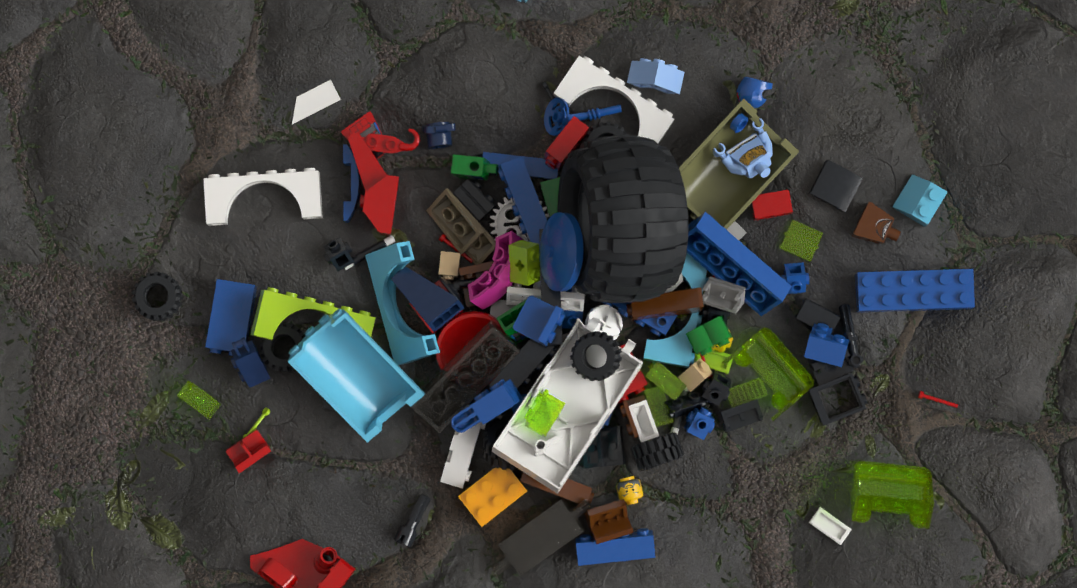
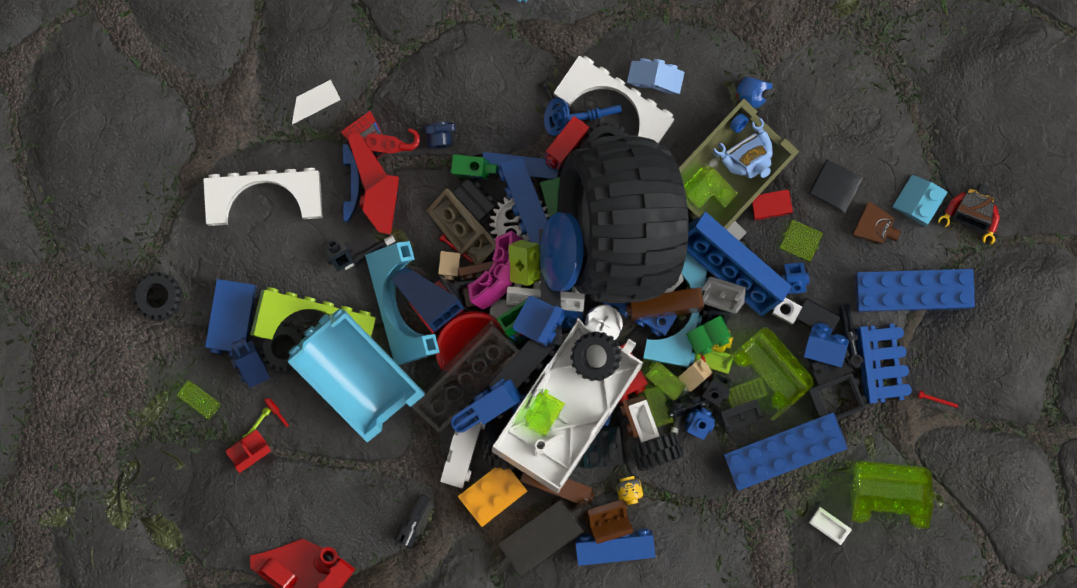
none -> red piece [263,398,289,427]
none -> clear neon green brick [684,164,738,208]
none -> blue brick [724,412,848,491]
none -> white brick [772,298,802,325]
none -> blue fence [855,324,912,405]
none -> torso [938,184,1000,244]

